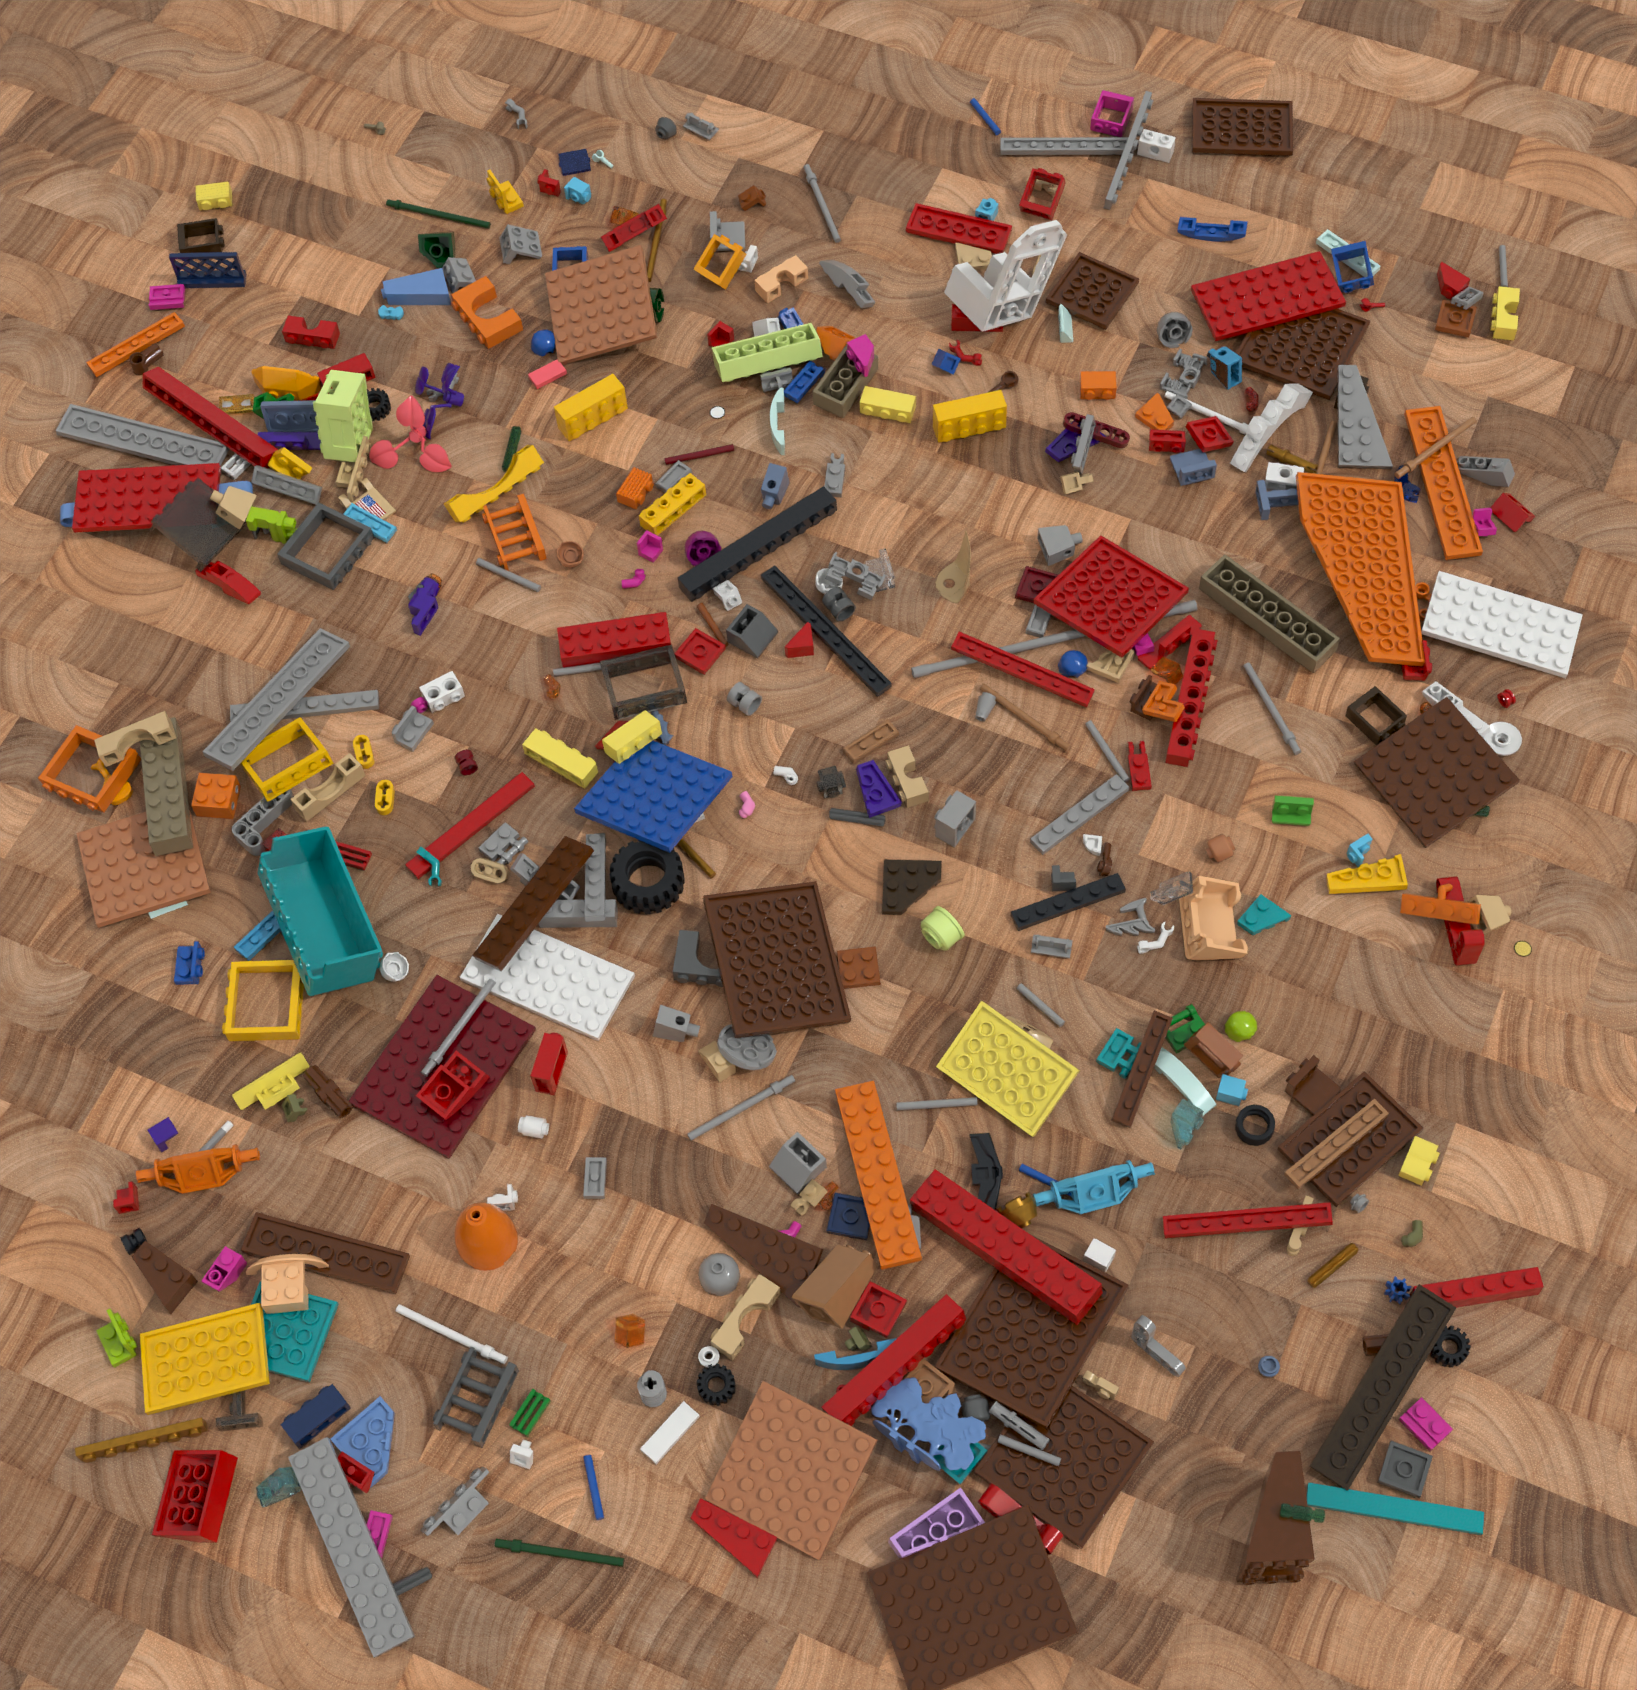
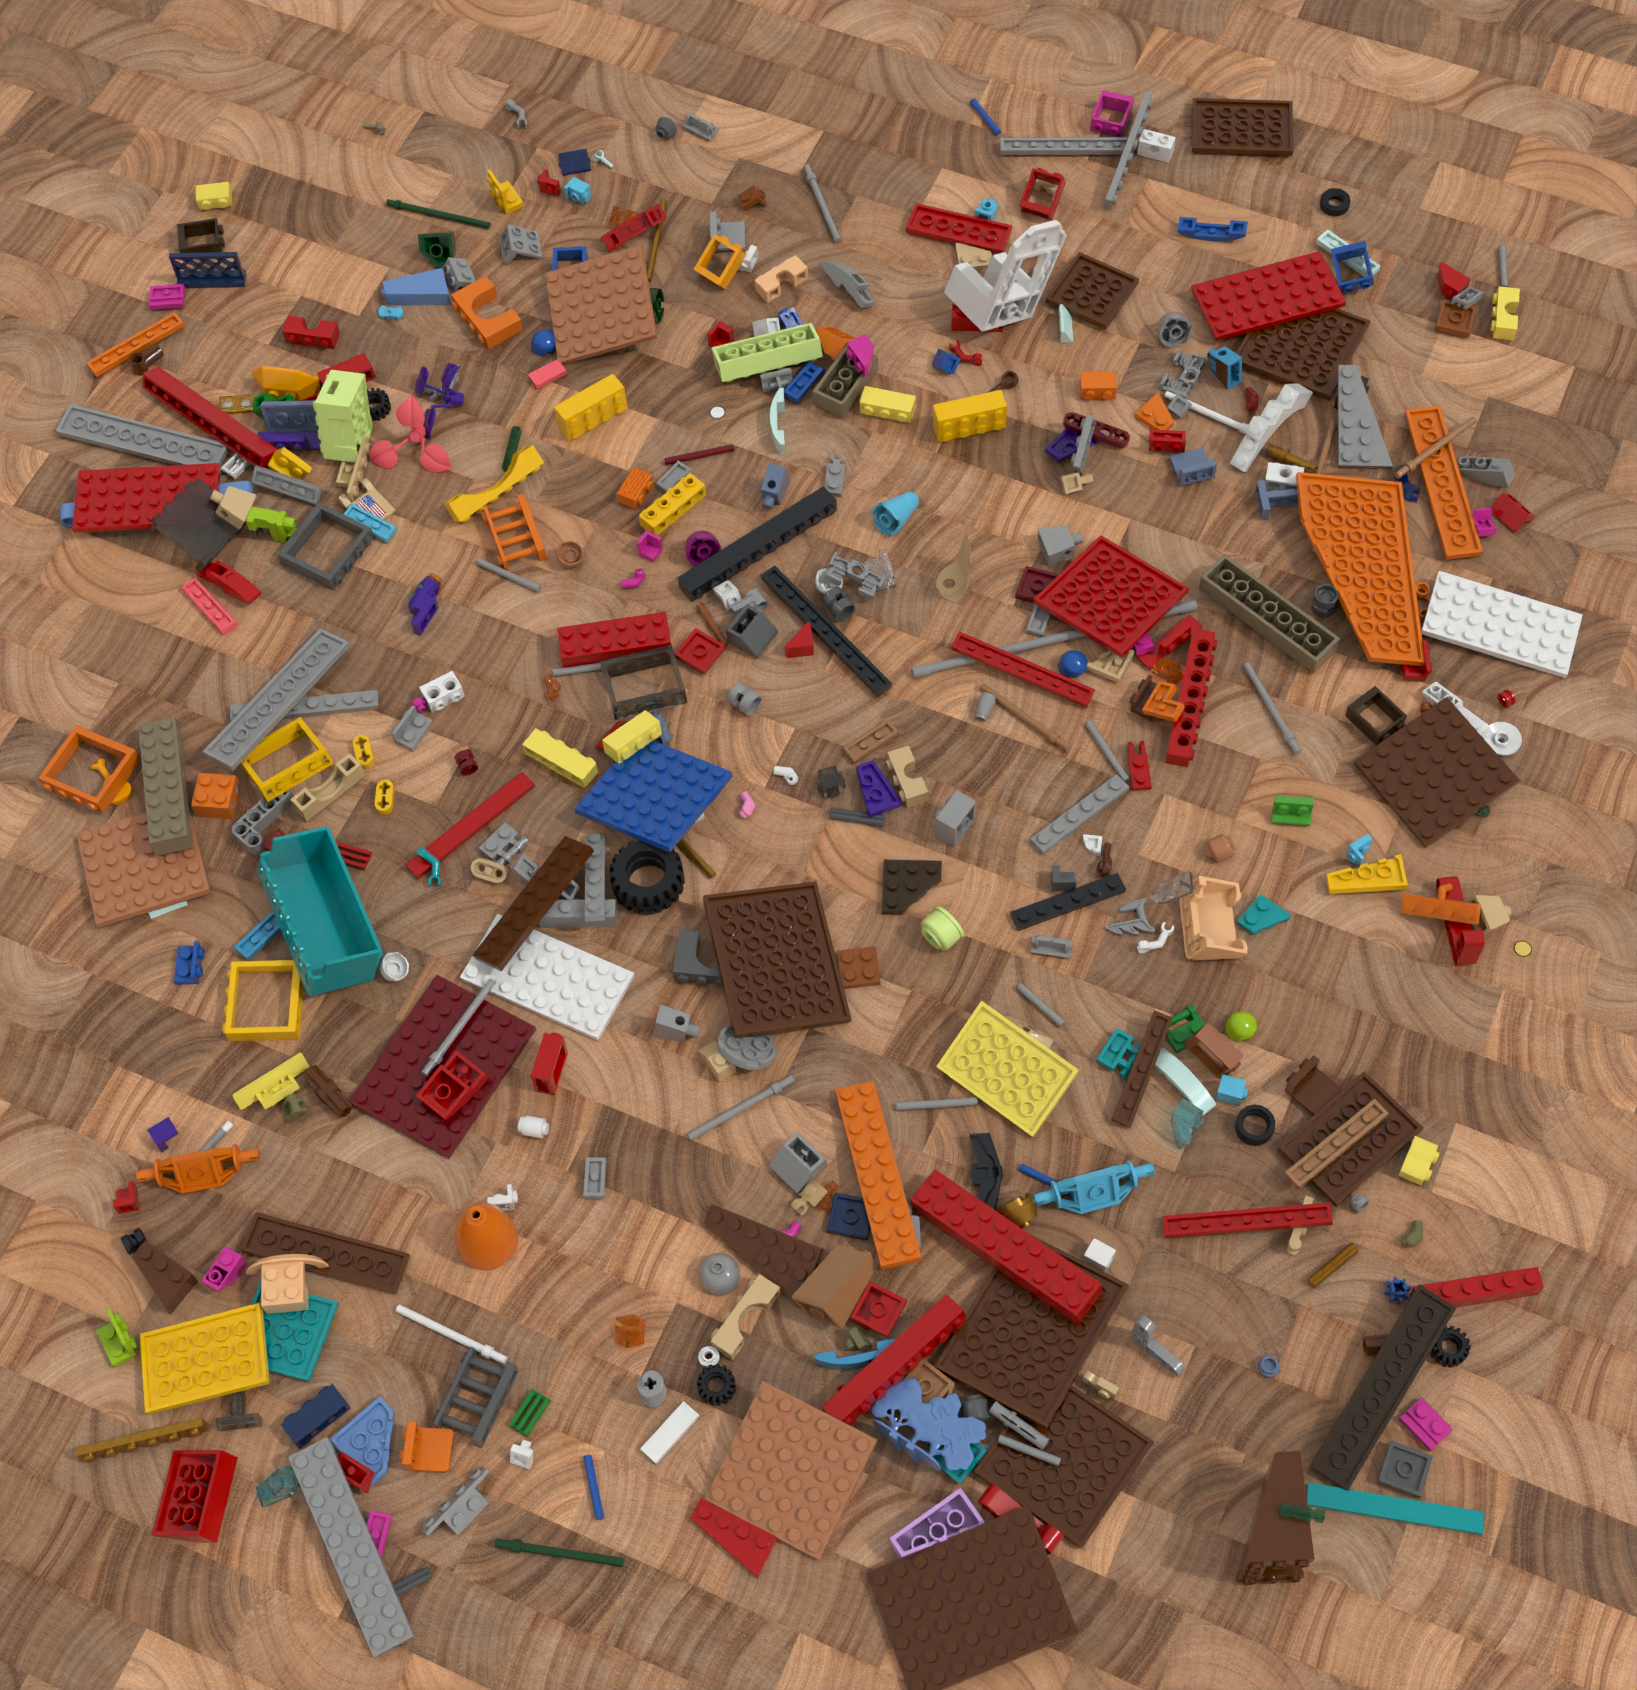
tan arch [94,711,176,767] -> none
red plate [1185,416,1234,452] -> none
red hand [1360,298,1385,312] -> none
none -> coral tile [181,577,238,636]
none -> orange bracket [400,1421,454,1472]
none -> light grey piece [729,588,768,619]
none -> medium azure cone [871,491,919,536]
none -> dark grey wheel [1311,584,1339,618]
none -> black tyre [1320,188,1351,216]

